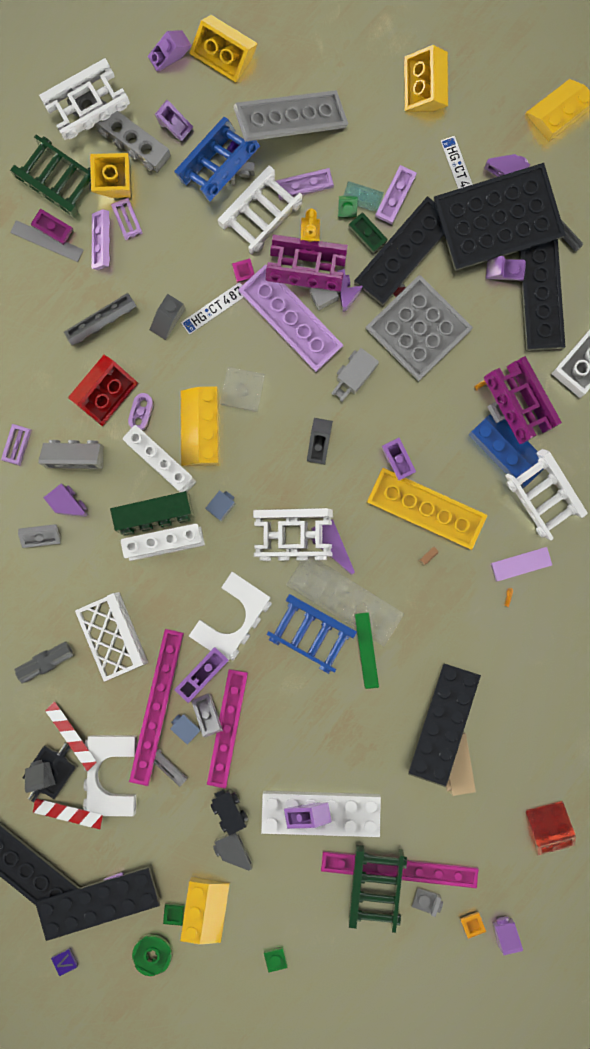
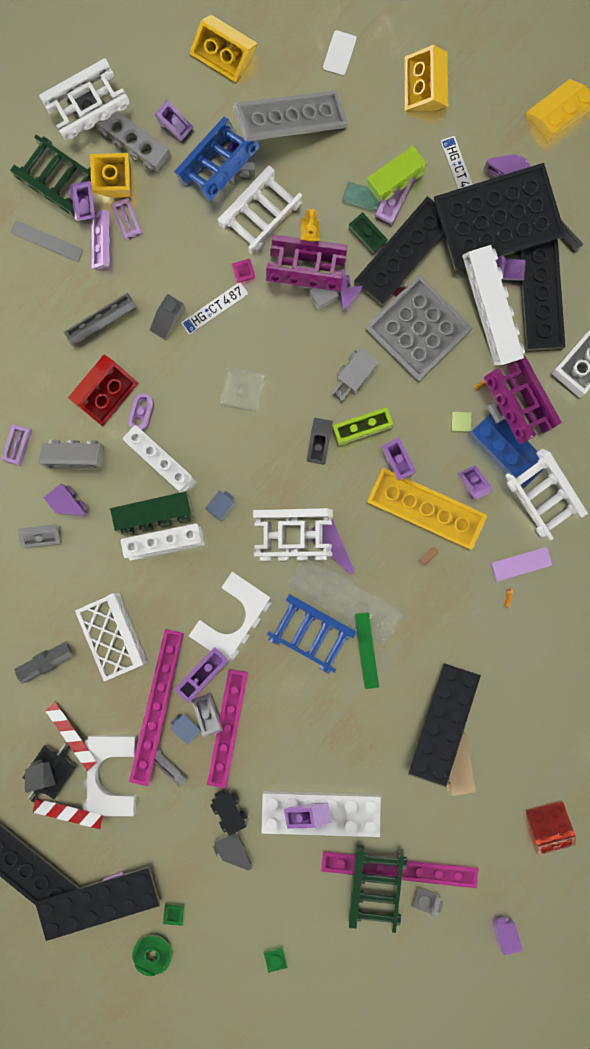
magenta plate [31,208,73,245] -> none
dark purple tile [51,948,78,976] -> none
medium lavender slope [148,30,192,71] -> none
yellow slope [180,877,230,944] -> none
yellow slope [181,387,219,466] -> none
lavender plate [238,264,343,372] -> none
lavender tile [276,168,334,201] -> none
green plate [338,196,358,217] -> none
light orange plate [460,912,486,939] -> none
none -> medium lavender slope [68,181,95,221]
none -> white sticker [323,30,357,75]
none -> lime brick [332,407,393,447]
none -> lime brick [366,146,427,202]
none -> yellowish green tile [452,412,472,432]
none -> medium lavender slope [459,465,493,500]
none -> white brick [462,245,525,365]

